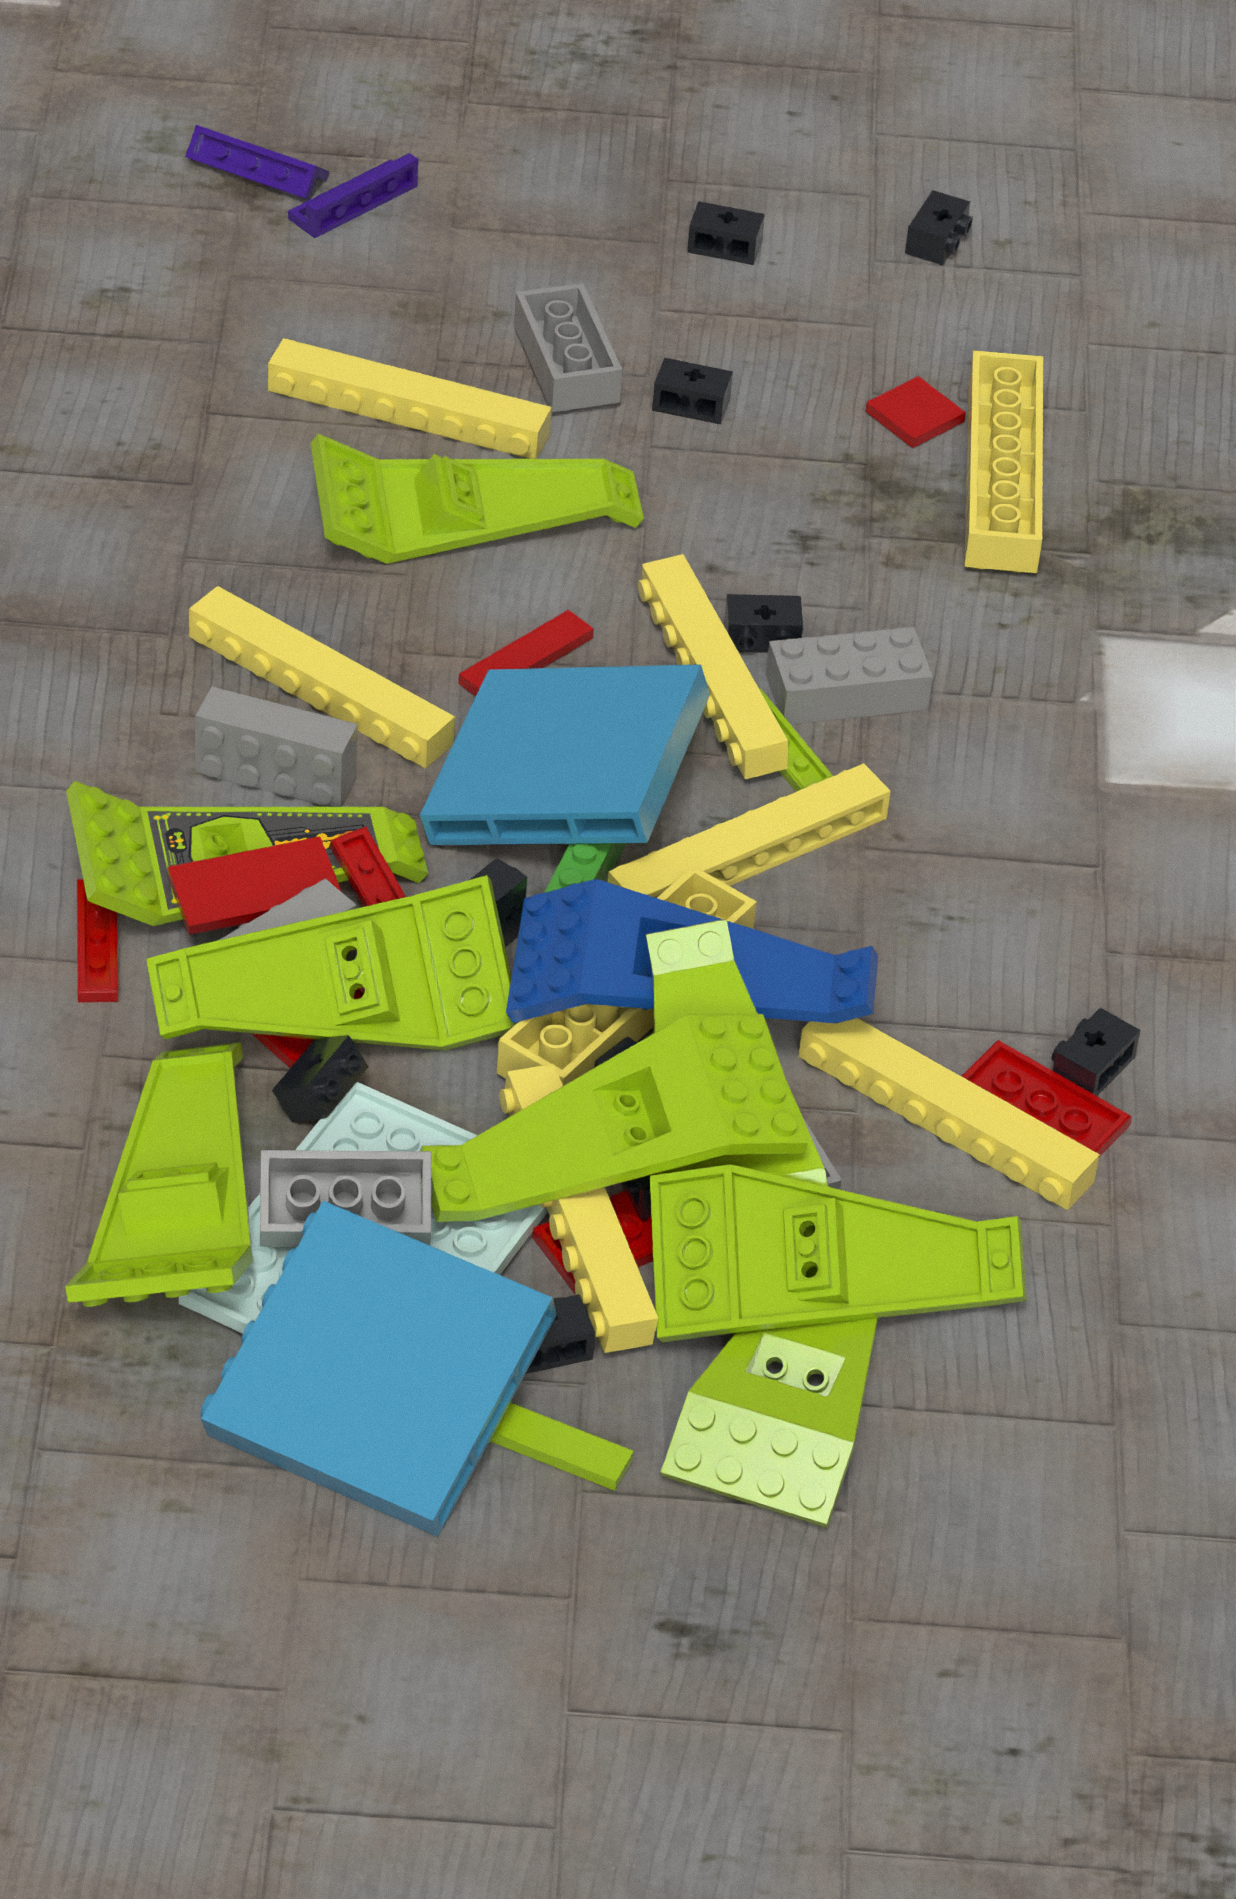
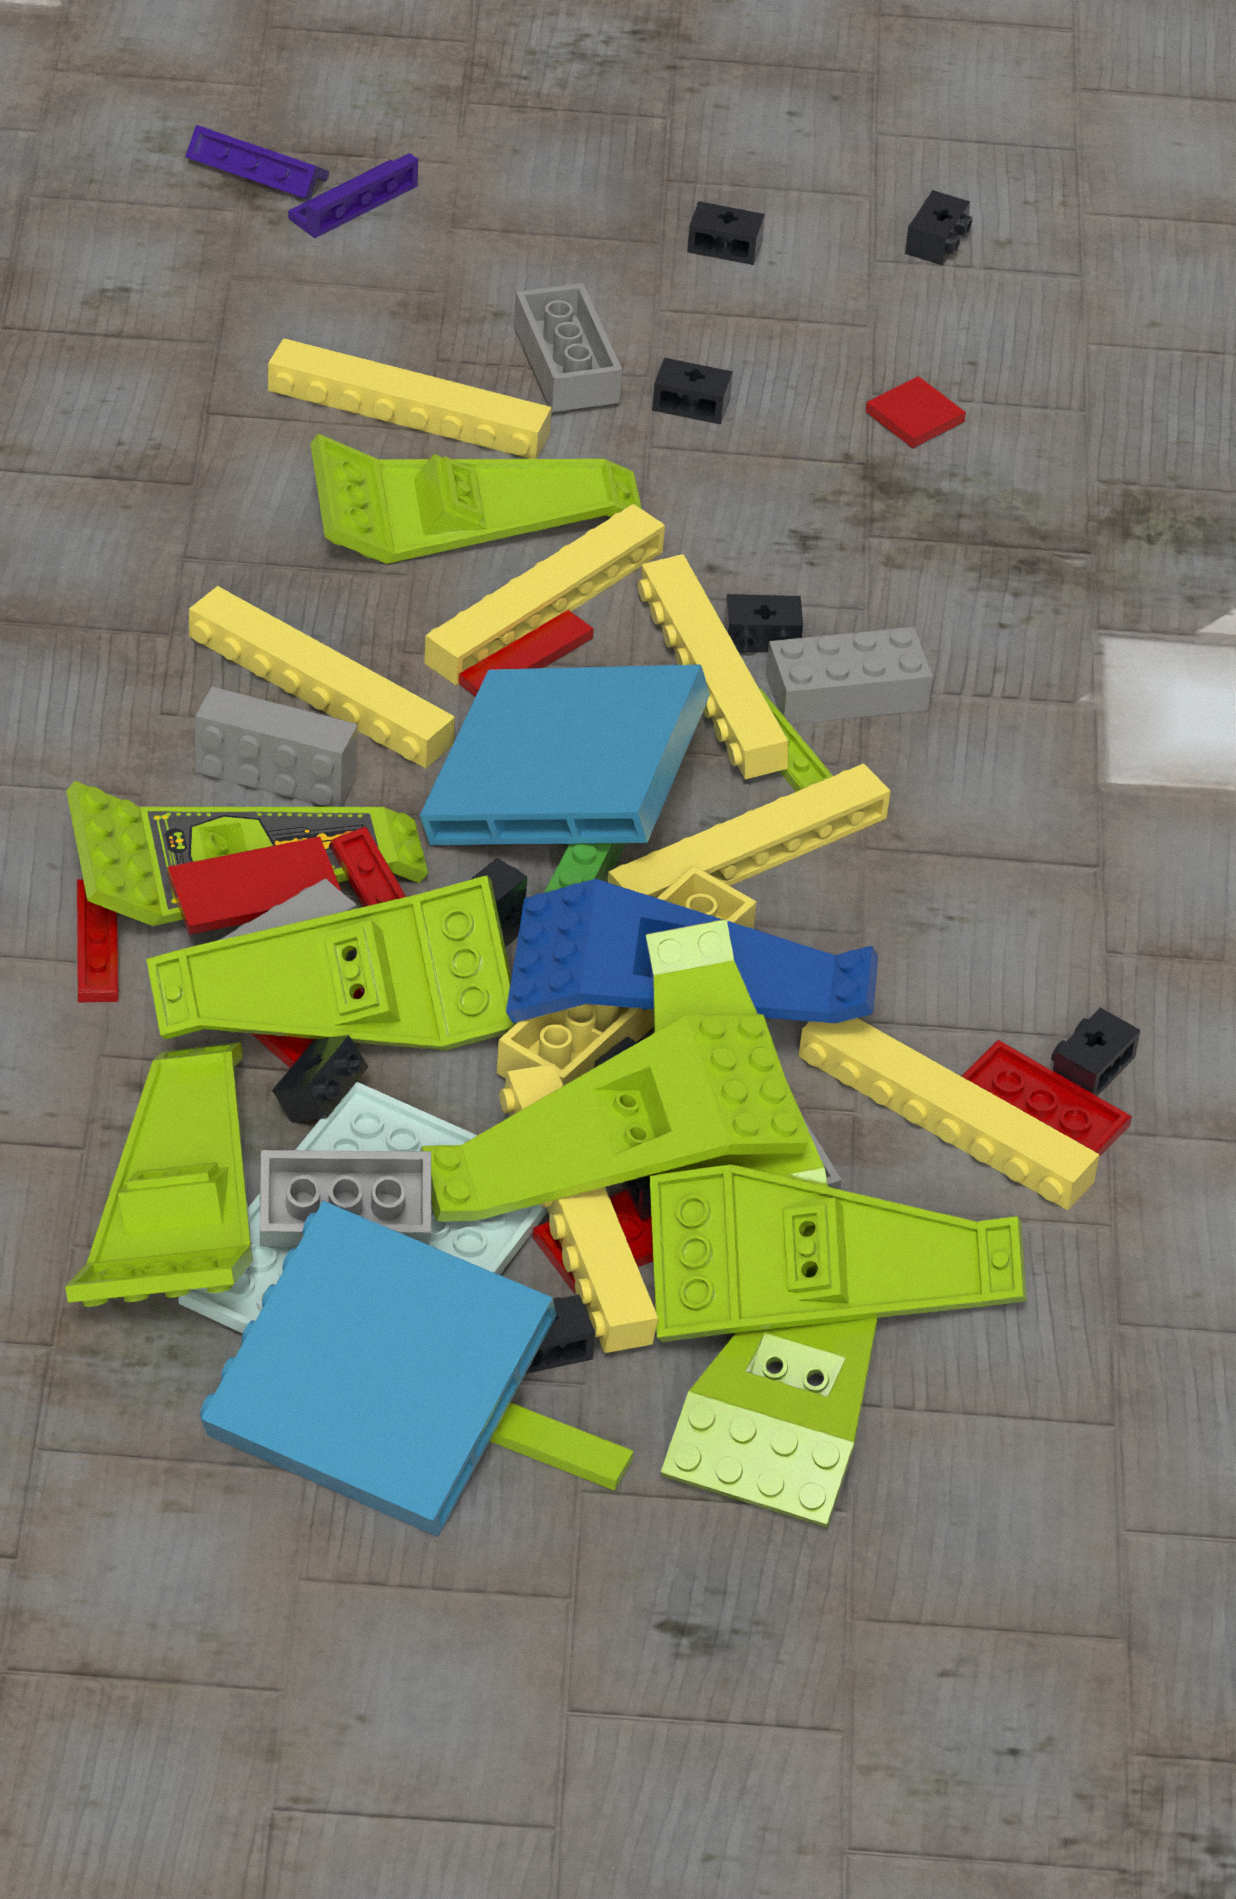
light yellow brick [964,350,1043,573] -> none
none -> light yellow brick [424,504,665,685]

